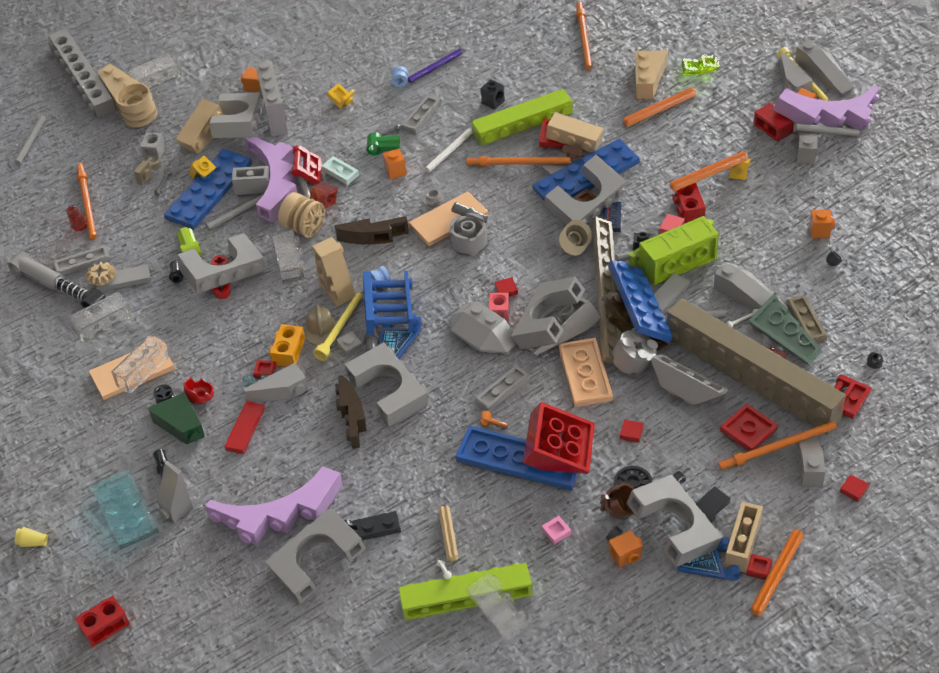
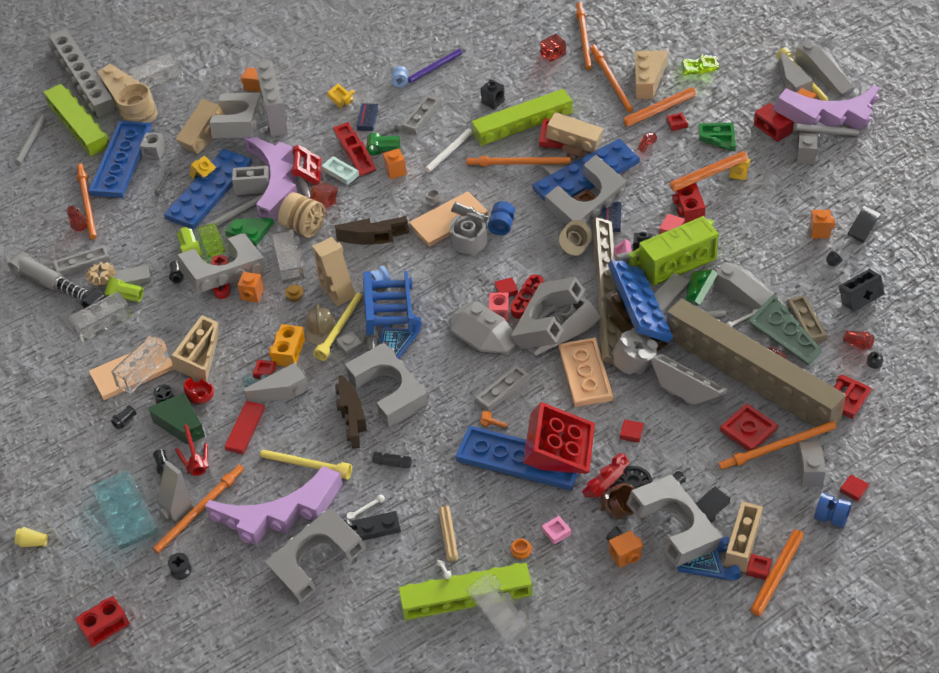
dark tan plate [134,156,161,185] -> none
none -> lime brick [44,84,109,157]
none -> blue plate [89,121,152,198]
none -> lime piece [104,277,144,303]
none -> black pin [111,405,137,429]
none -> orange bar [152,464,245,554]
none -> black wheel [168,553,192,580]
none -> tan wedge [172,315,219,382]
none -> red plant [175,424,209,476]
none -> clear neon green slope [198,223,226,257]
none -> green wing [225,218,274,246]
none -> orange brick [237,272,264,303]
none -> light yellow piece [260,450,352,480]
none -> pearl gold plate [285,285,304,302]
none -> red slope [333,122,376,176]
none -> white hinge [347,495,385,521]
none -> dark blue tile [356,103,378,131]
none -> black axle [372,452,412,468]
none -> blue wheel [488,201,515,236]
none -> orange plate [510,538,532,559]
none -> red beam [511,274,544,319]
none -> clear red brick [540,33,566,62]
none -> red hinge [581,453,630,498]
none -> orange bar [590,45,633,112]
none -> bright pink plate [614,239,632,261]
none -> clear red arm [637,132,657,153]
none -> red tile [666,113,688,131]
none -> green wing [685,270,718,306]
none -> green wing [699,123,736,151]
none -> blue wheel [814,493,852,529]
none -> black brick [839,269,885,311]
none -> clear red cone [843,330,874,351]
none -> black slope [847,206,880,243]

